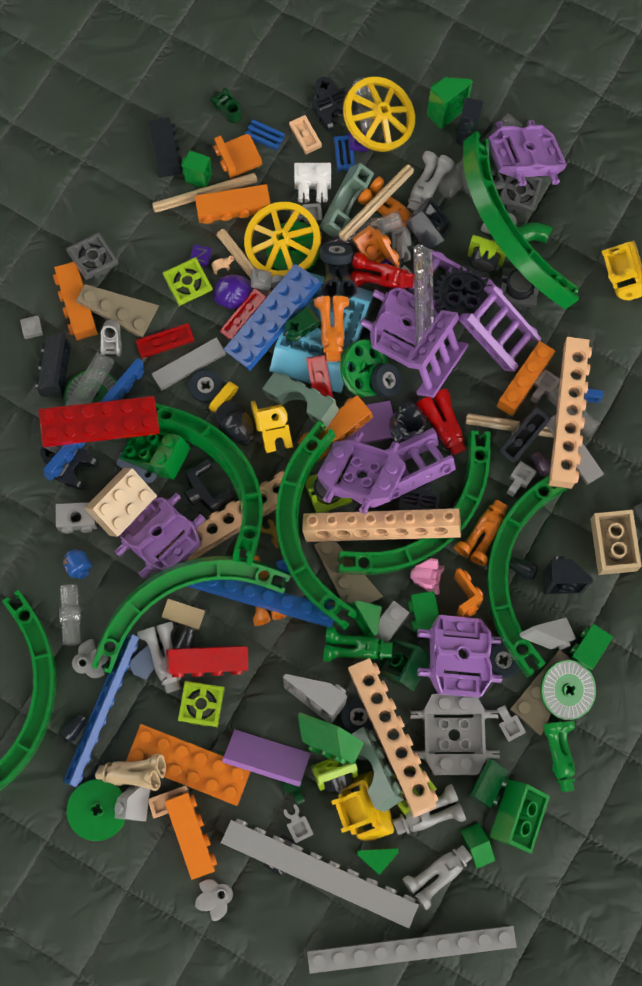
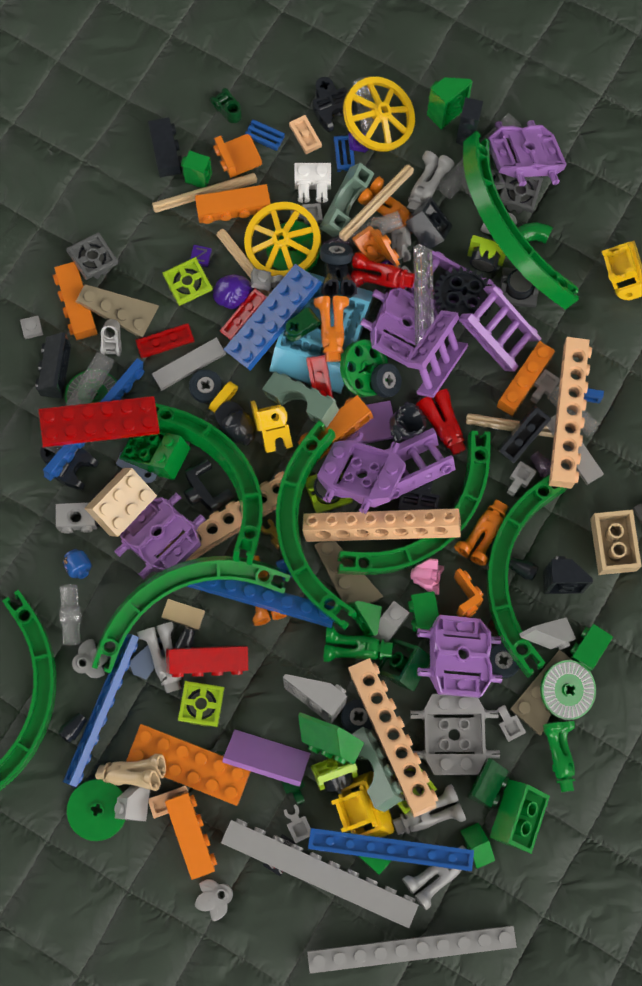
light nougat piece [211,256,234,275] -> none
none -> blue plate [308,828,474,871]

